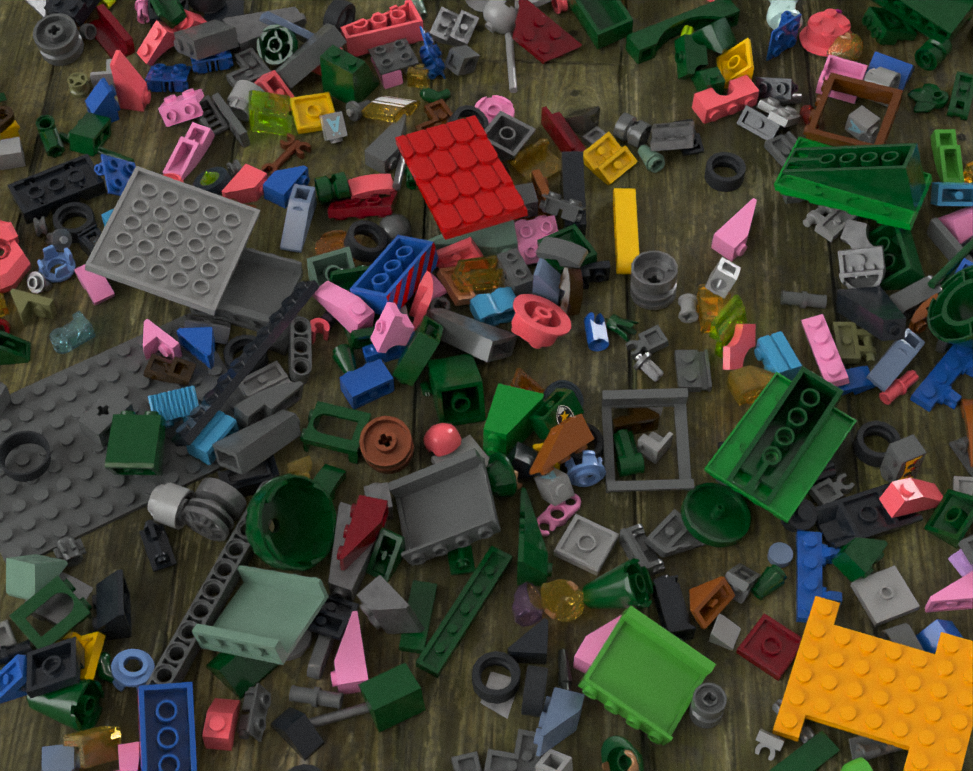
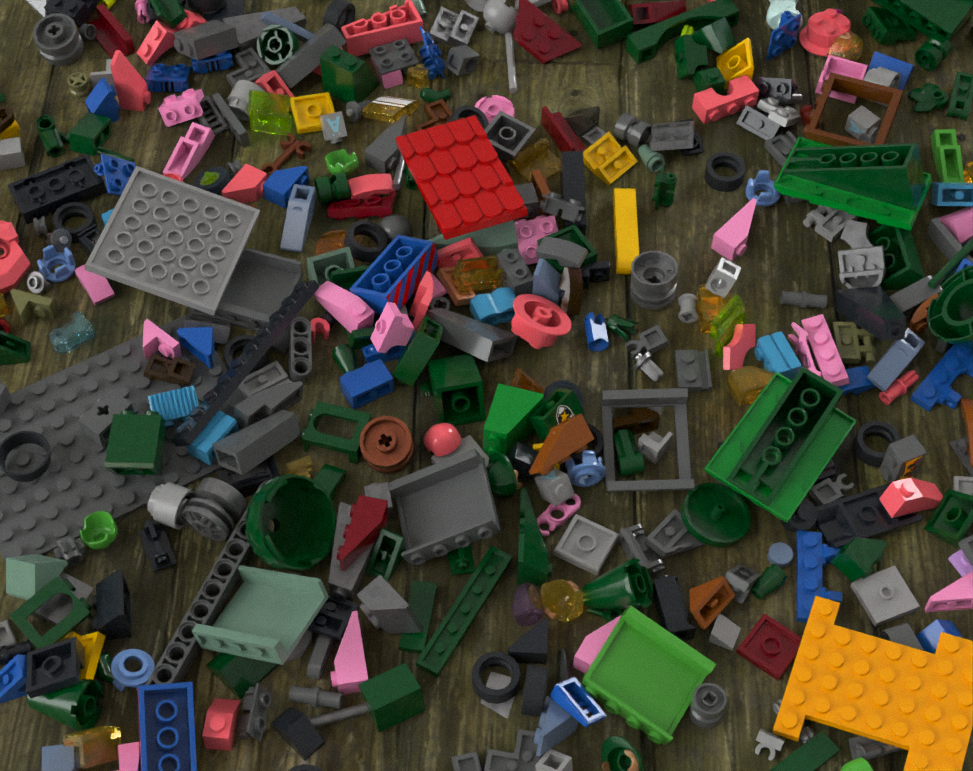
none -> bright green hair [80,511,118,550]
none -> bright green hair [325,149,359,176]
none -> blue slope [550,677,607,727]
none -> dark green hand [586,607,622,623]
none -> dark red slope [627,0,686,25]
none -> dark green hinge [652,166,677,210]
none -> medium blue piece [745,170,781,207]
none -> bright pink piece [788,322,822,377]

